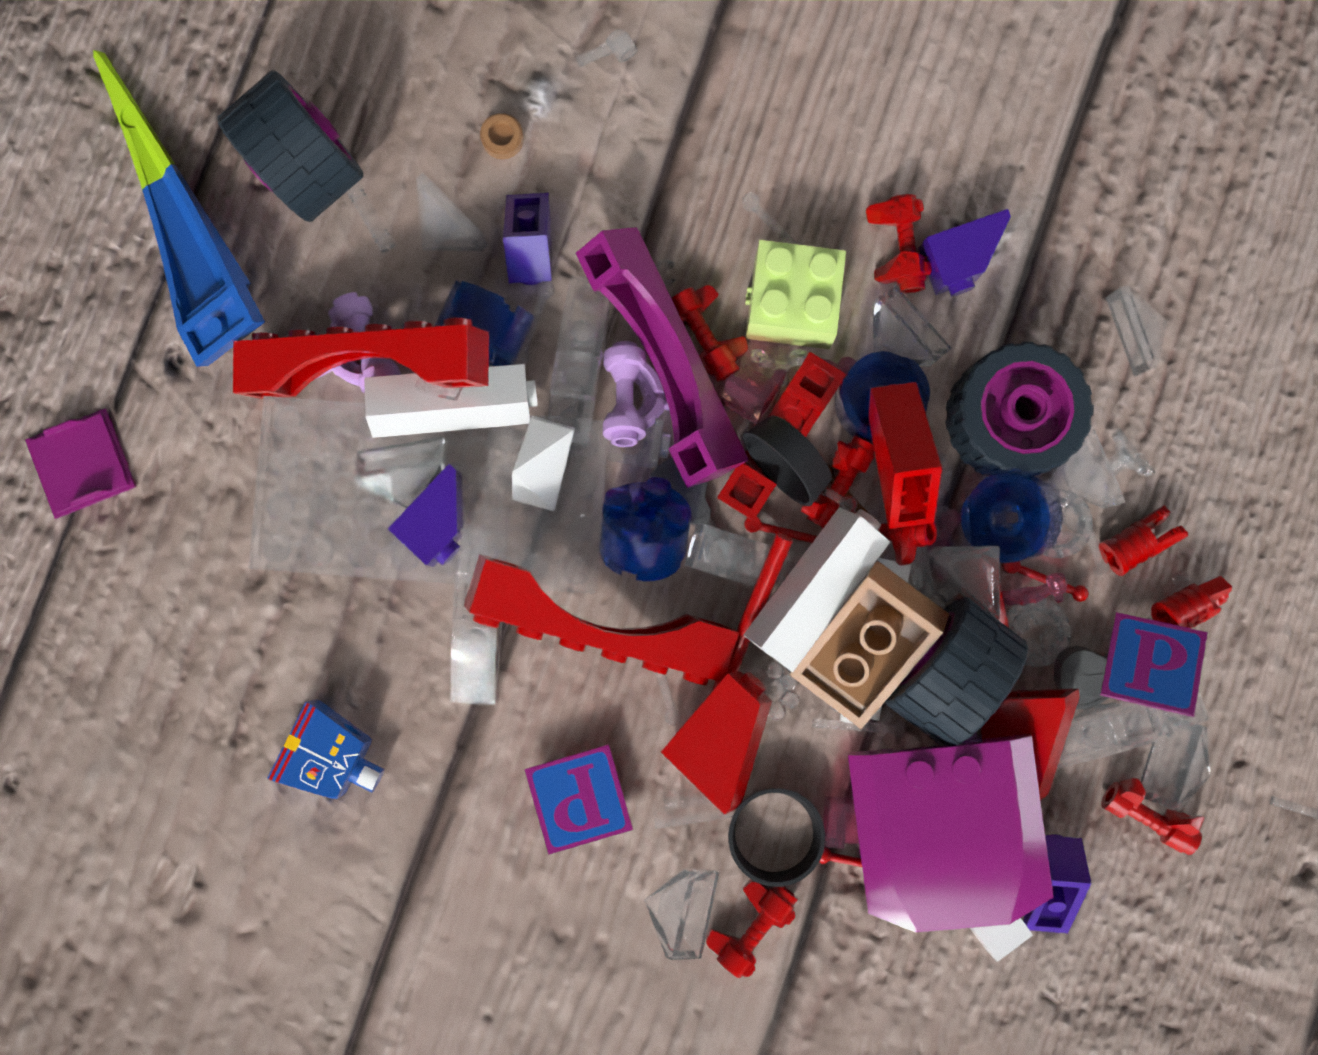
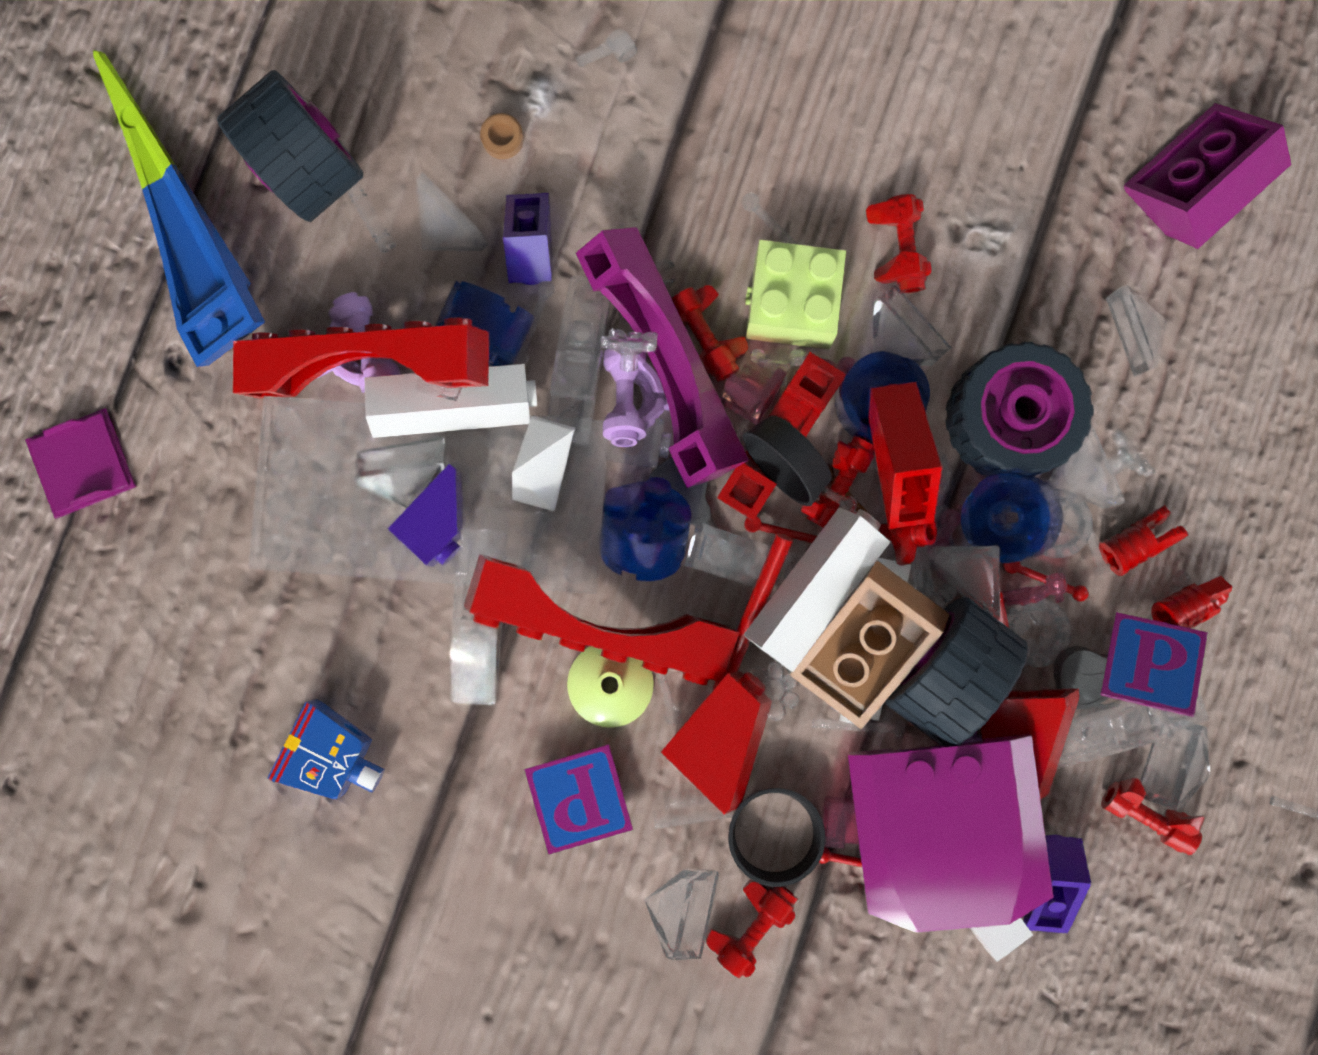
dark purple slope [918,209,1011,297] -> none
none -> yellowish green dish [567,646,654,728]
none -> clear plant [600,329,658,372]
none -> magenta slope [1123,103,1292,249]

